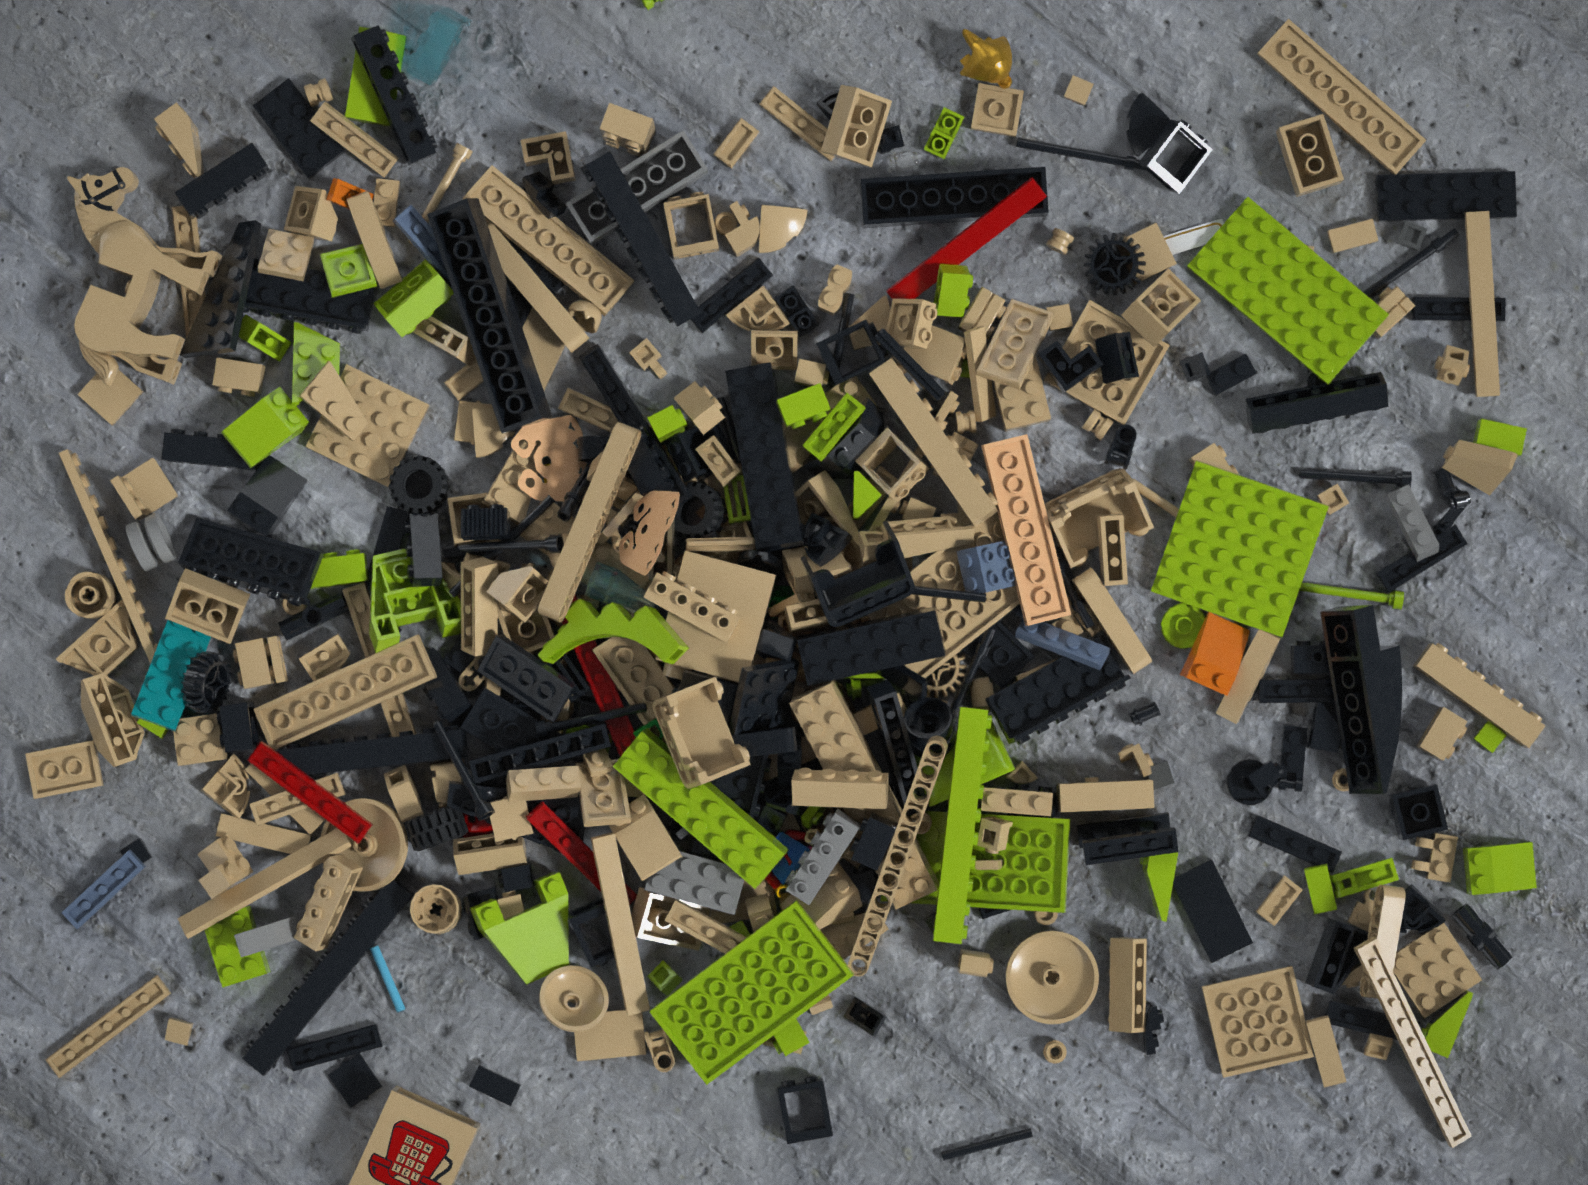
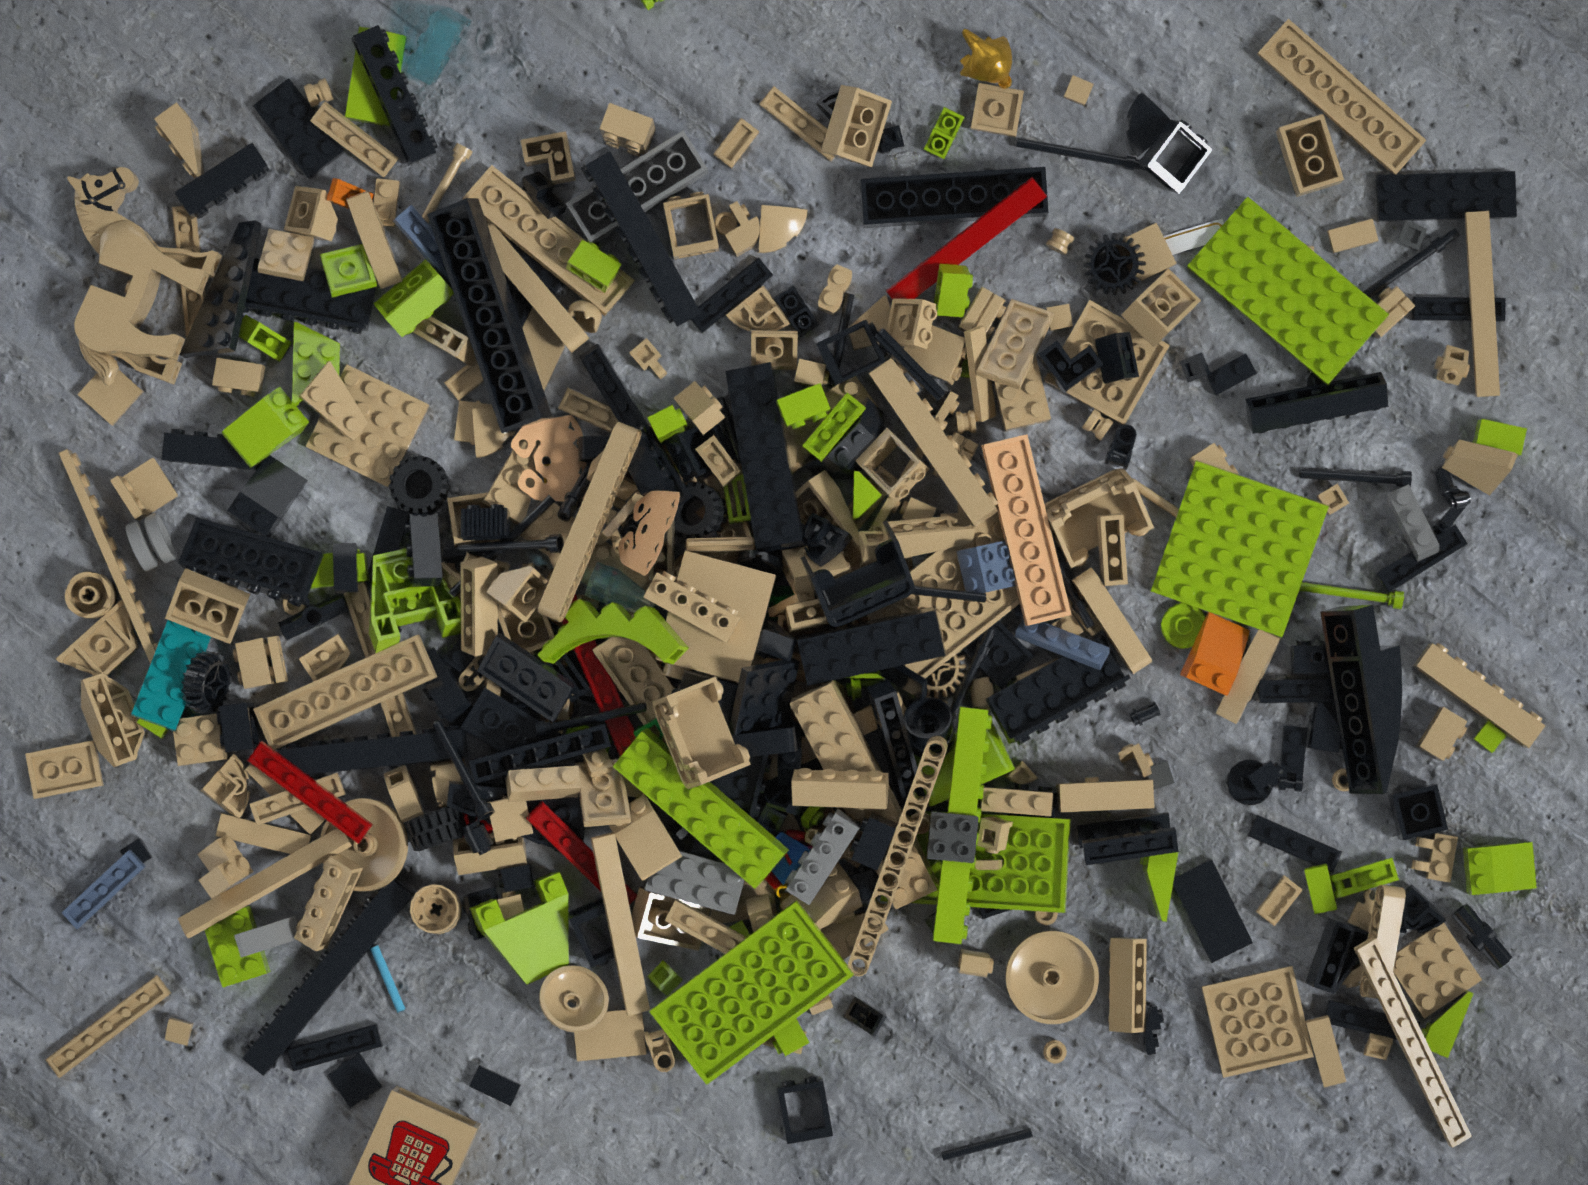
none -> black slope [333,543,359,593]
none -> black brick [462,819,494,856]
none -> lime brick [566,240,622,293]
none -> dark grey bracket [926,811,978,863]

